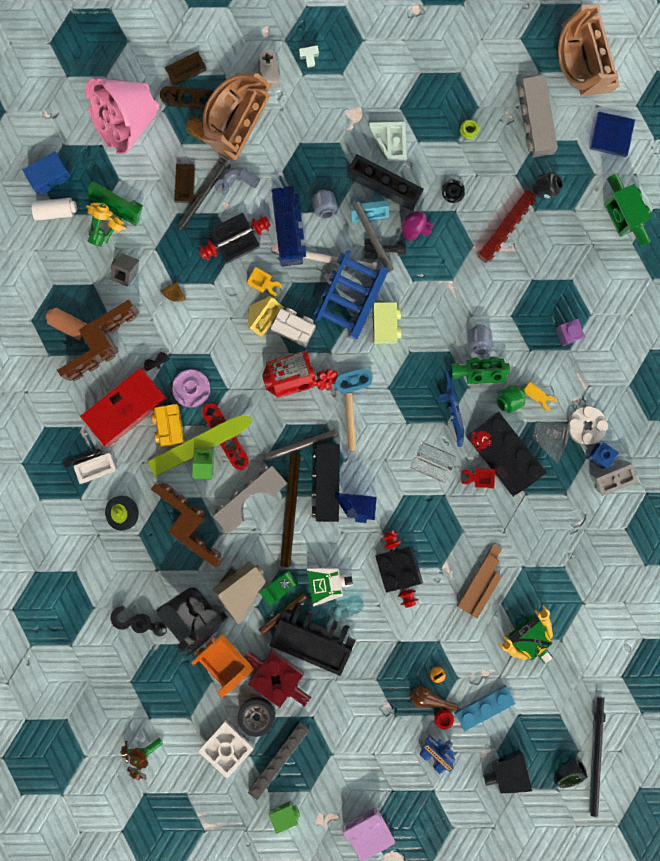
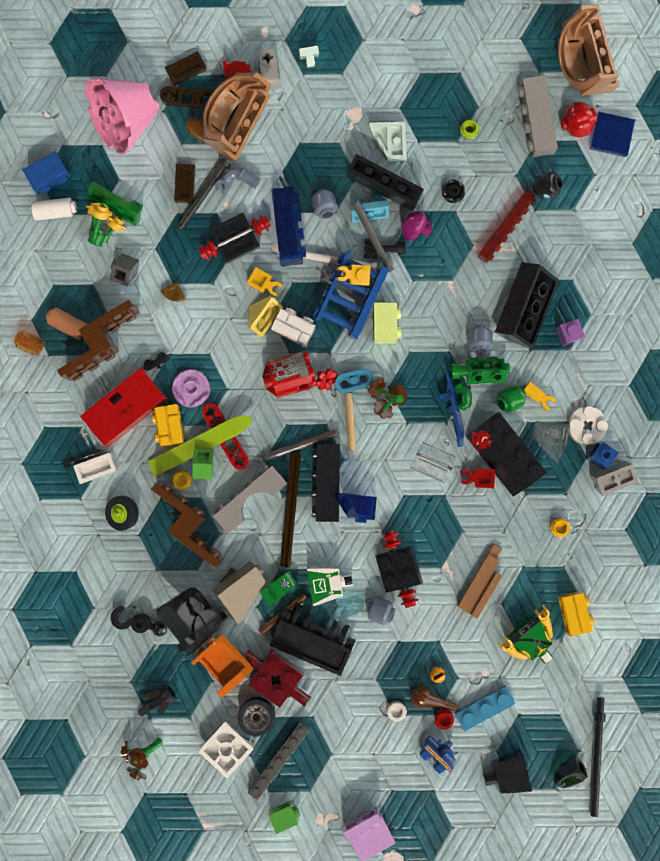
green brick [604,173,651,247] -> none
none -> clear orange brick [14,331,44,355]
none -> black rock [138,683,177,717]
none -> yellow plate [172,471,192,490]
none -> red brick [223,60,251,79]
none -> yellow plate [336,265,370,286]
none -> sand blue head [365,597,396,625]
none -> reddish brown plant [368,377,408,419]
none -> white tile [387,701,407,722]
none -> green arm [454,381,472,411]
none -> black slope [495,262,560,350]
none -> yellow plate [550,518,570,537]
none -> yellow brick [558,592,595,636]
none -> red plant [560,102,597,138]

